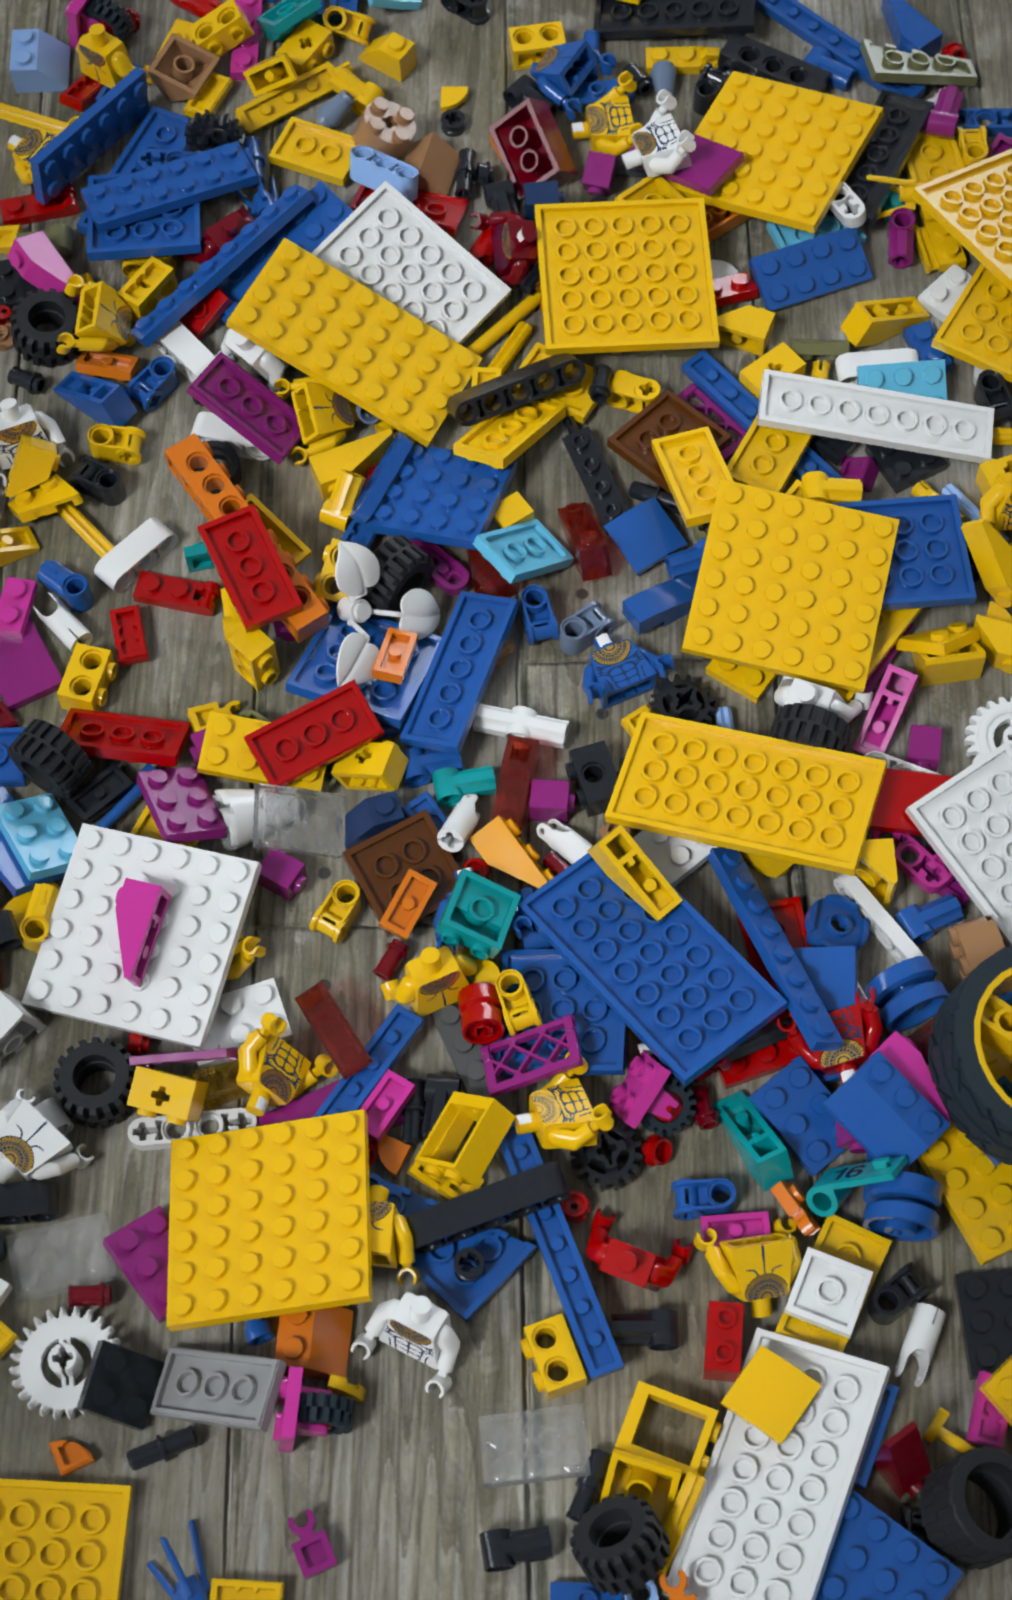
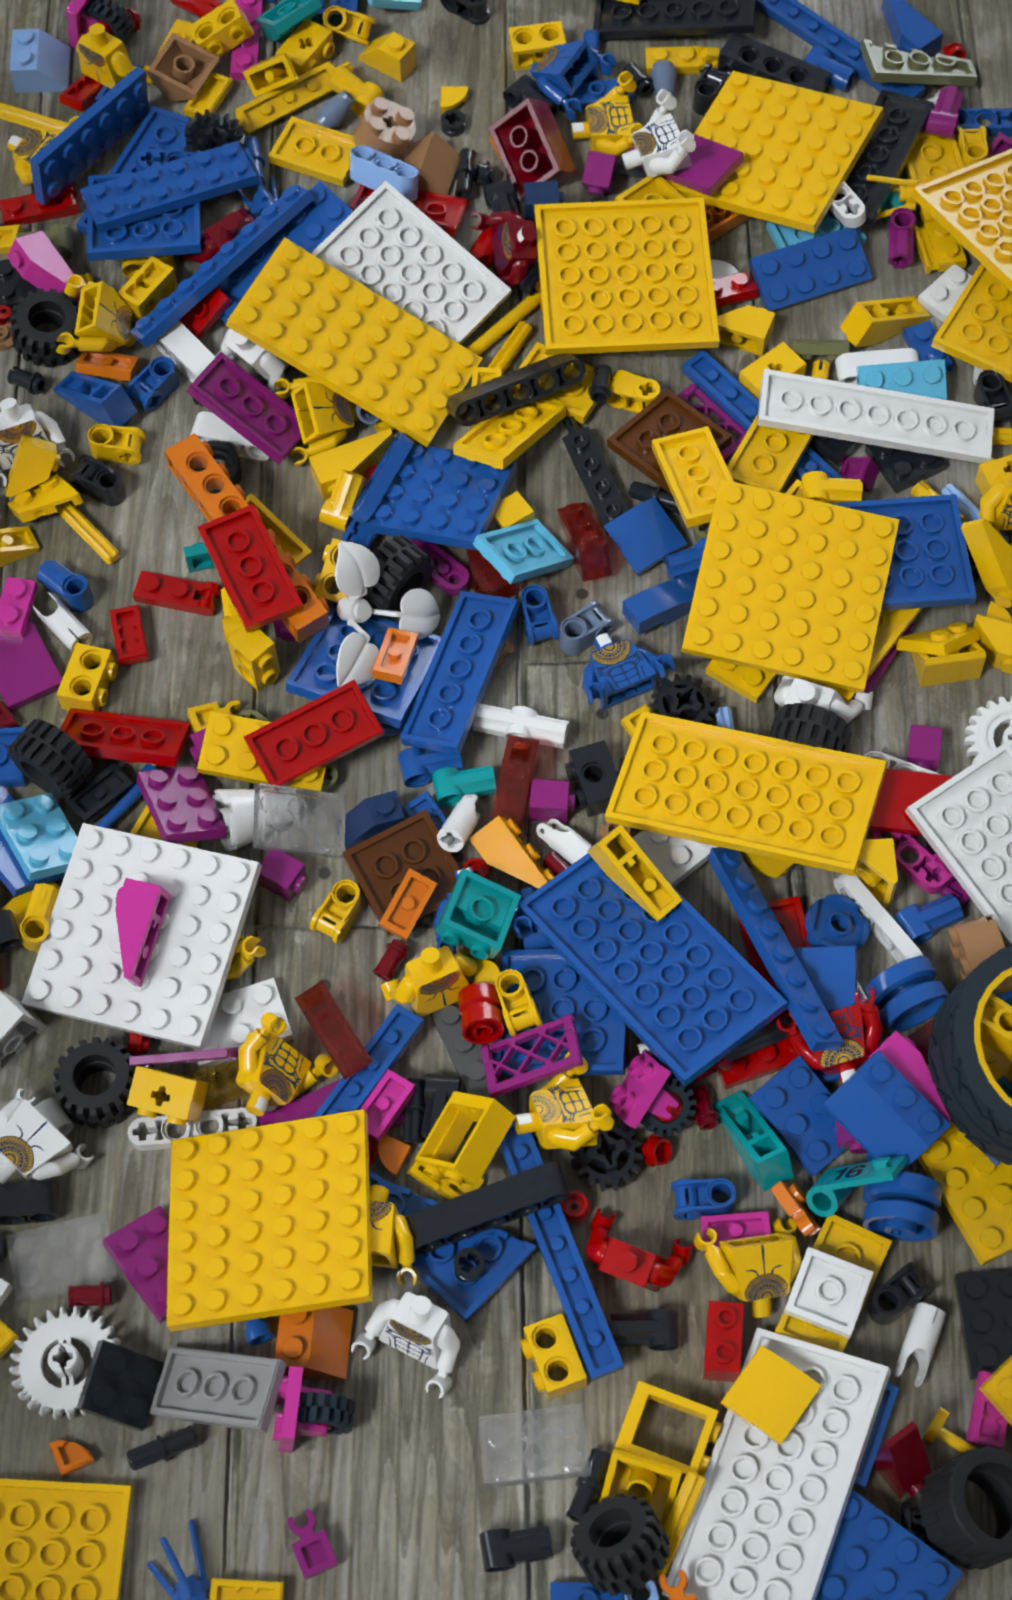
white beam [94,517,178,593] -> none
yellow tile [327,1373,367,1403] -> none
yellow brick [331,741,409,792] -> none
dark pink slope [852,664,921,755] -> none

